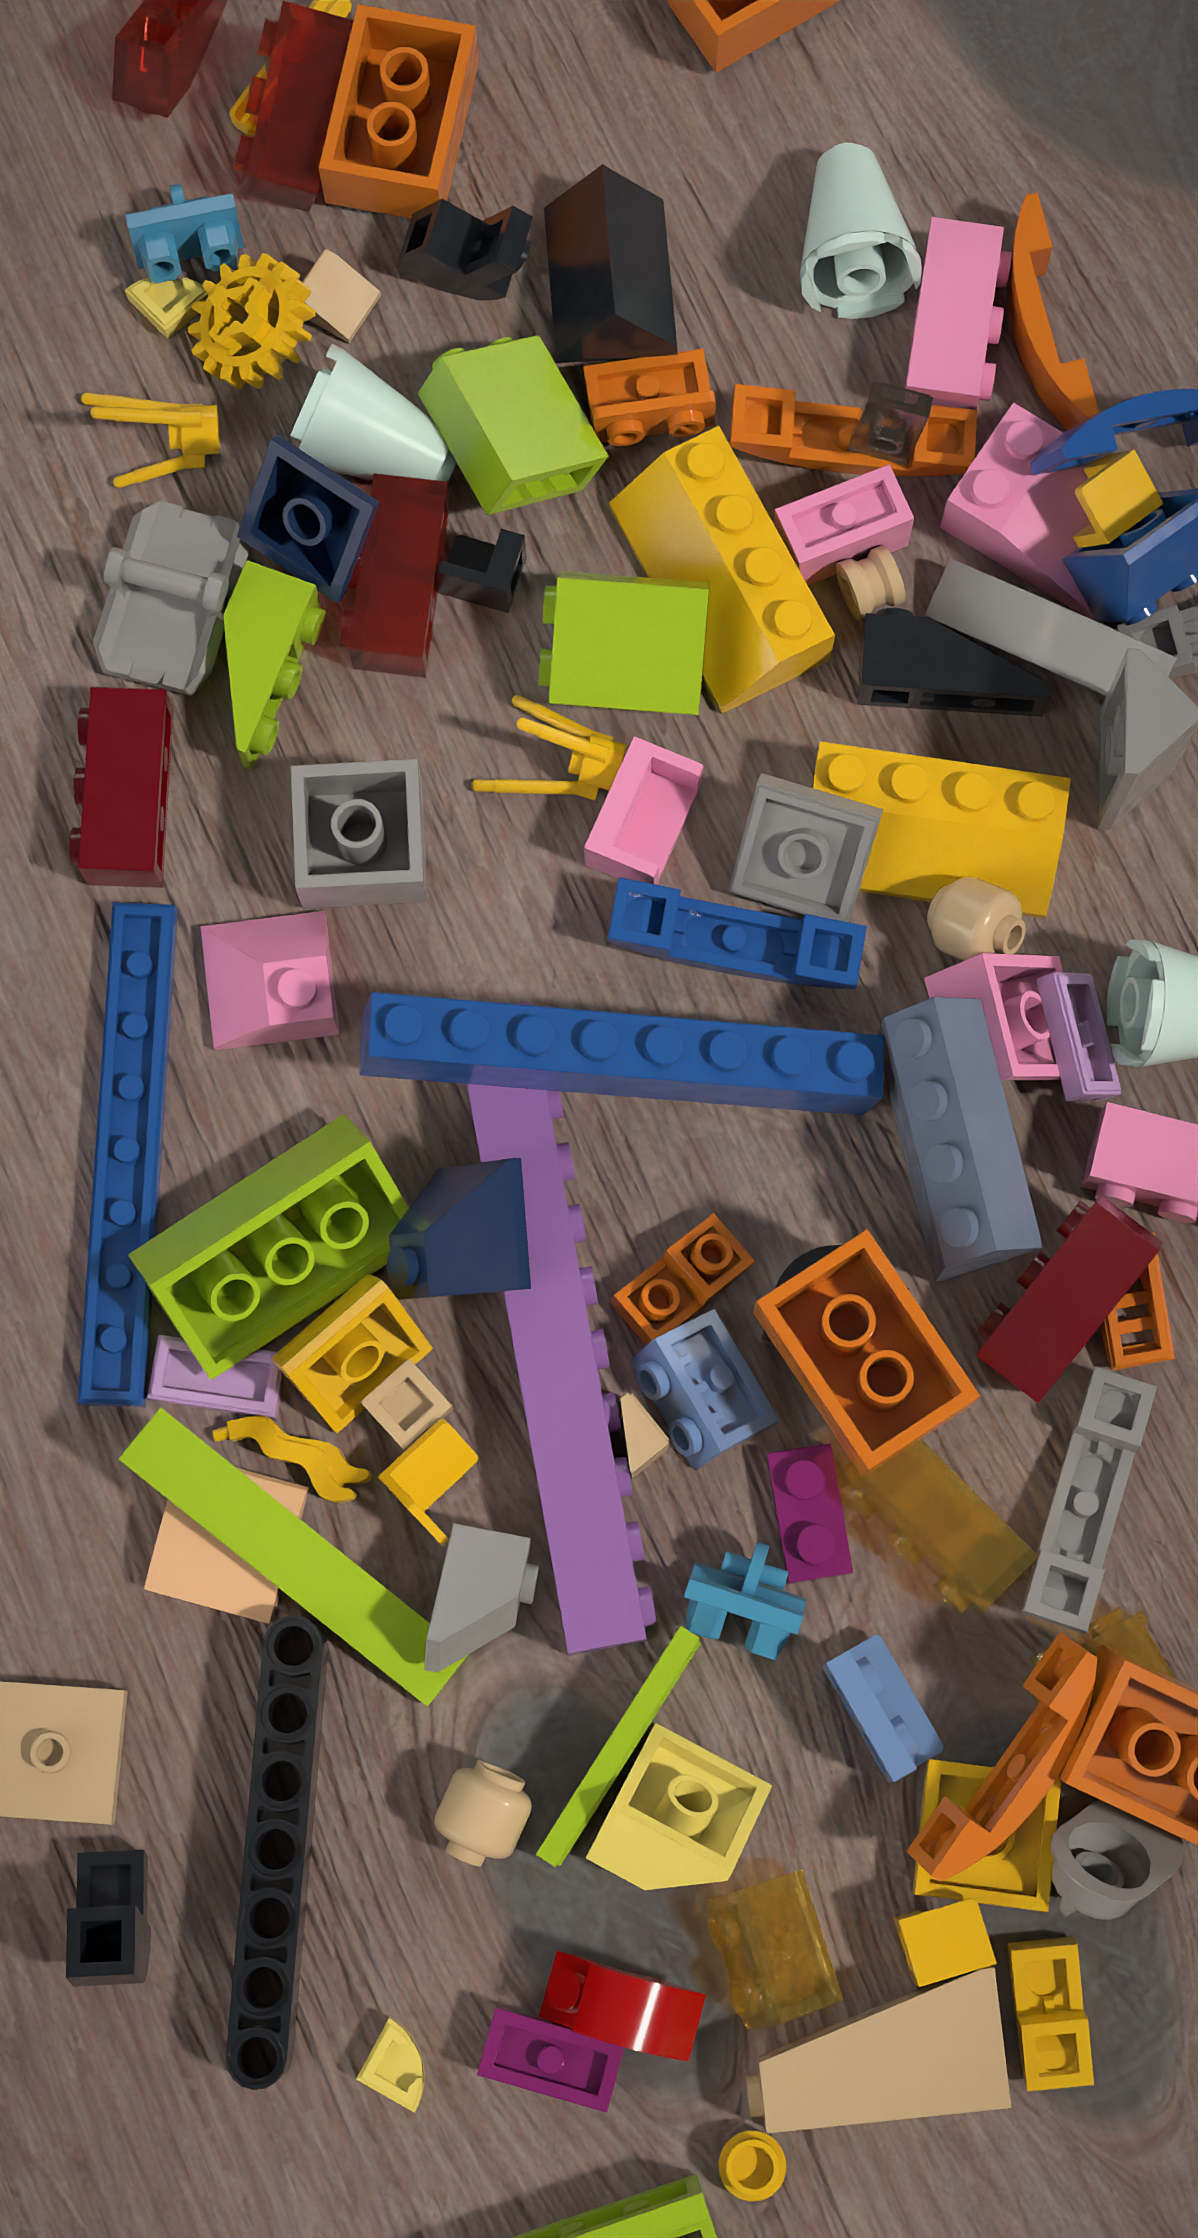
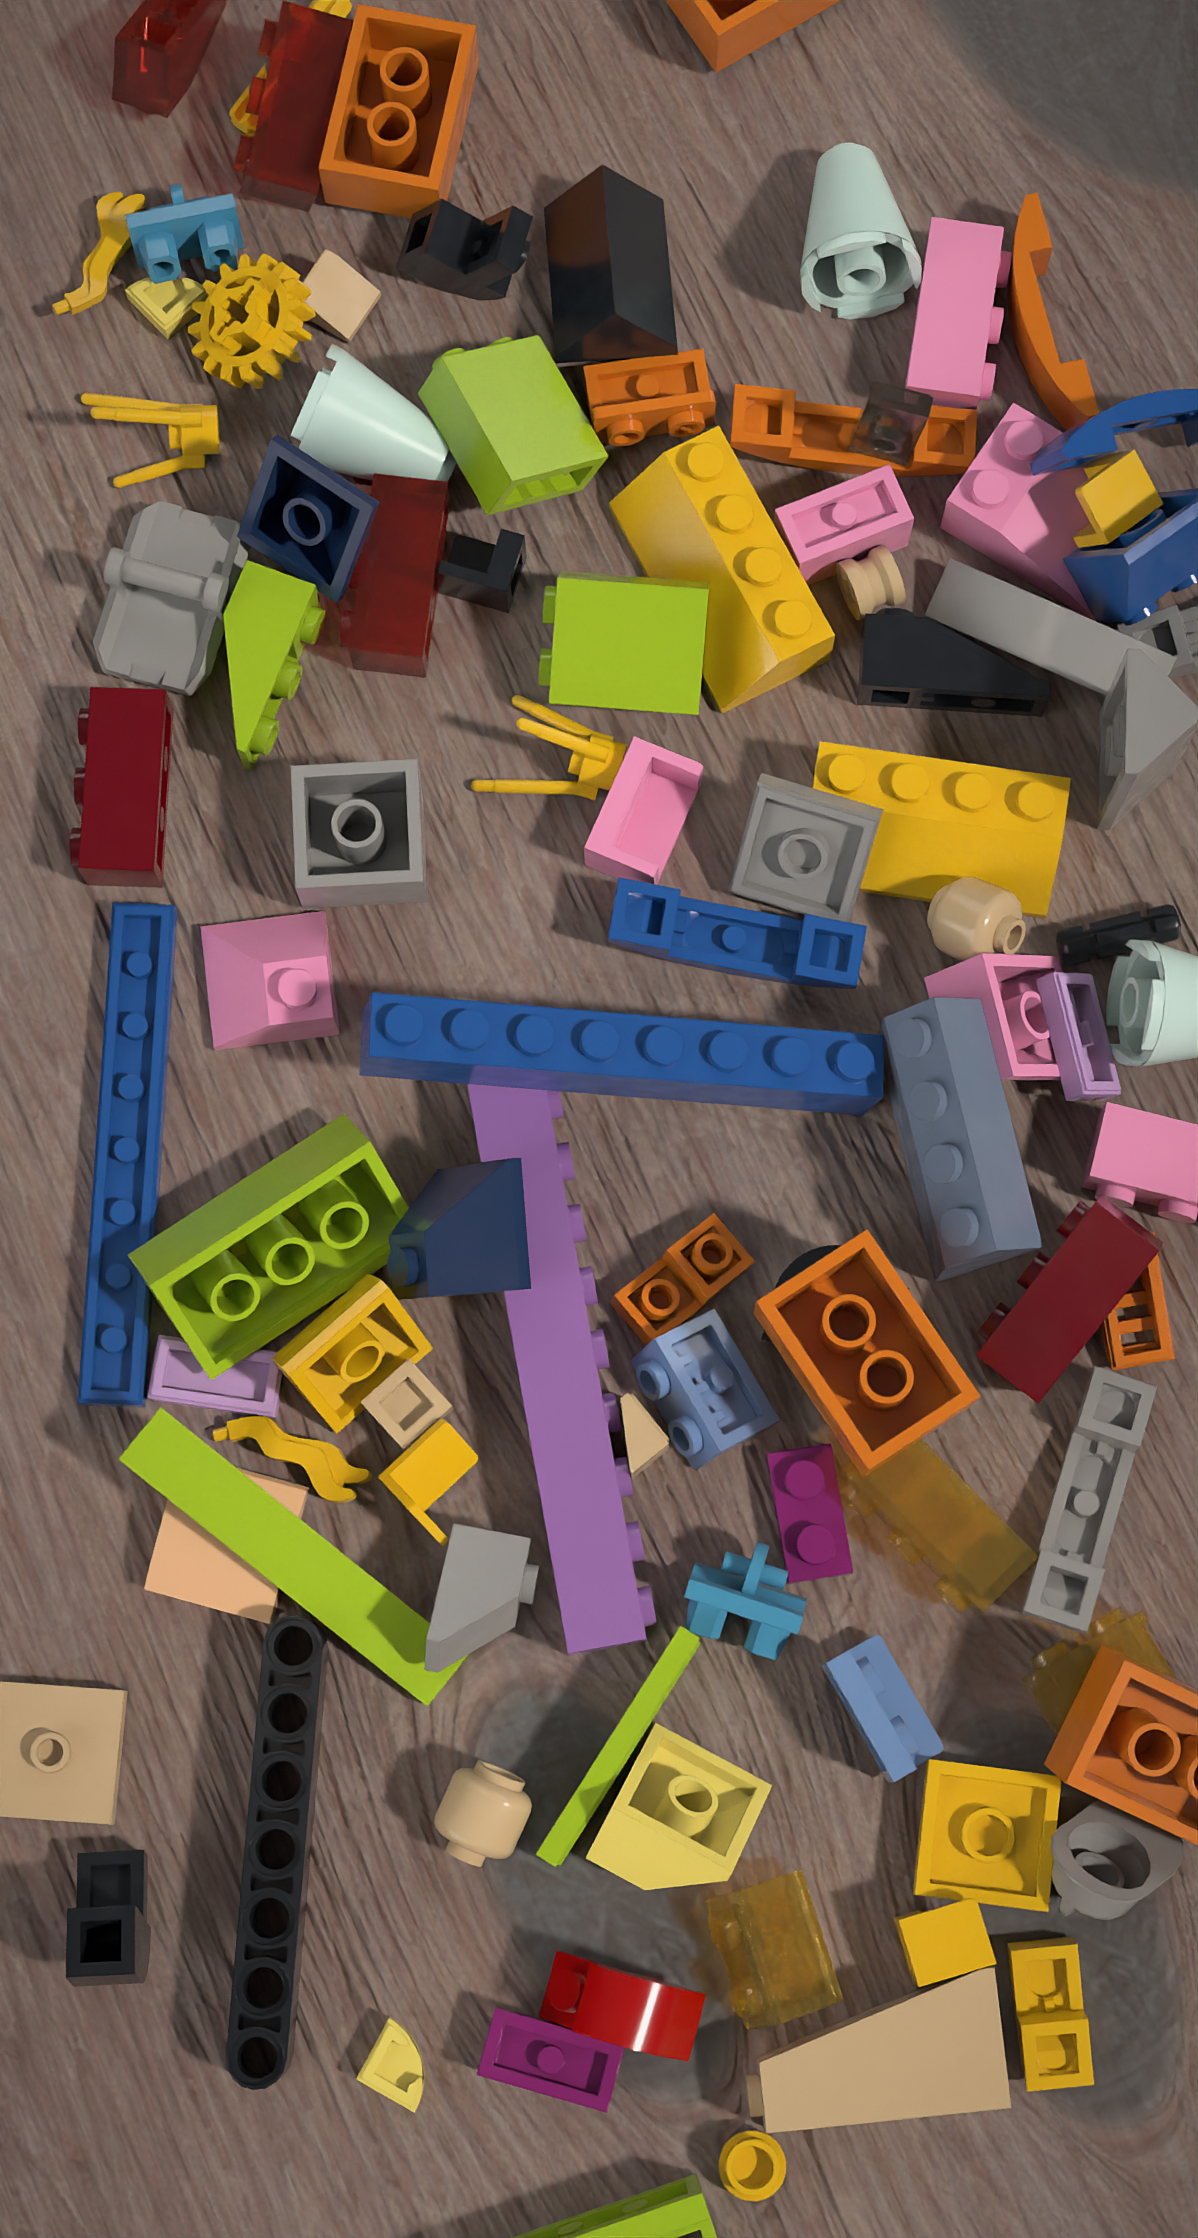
orange slope [906,1631,1097,1882] -> none
none -> yellow hair [52,192,146,316]
none -> black axle [1056,904,1181,966]

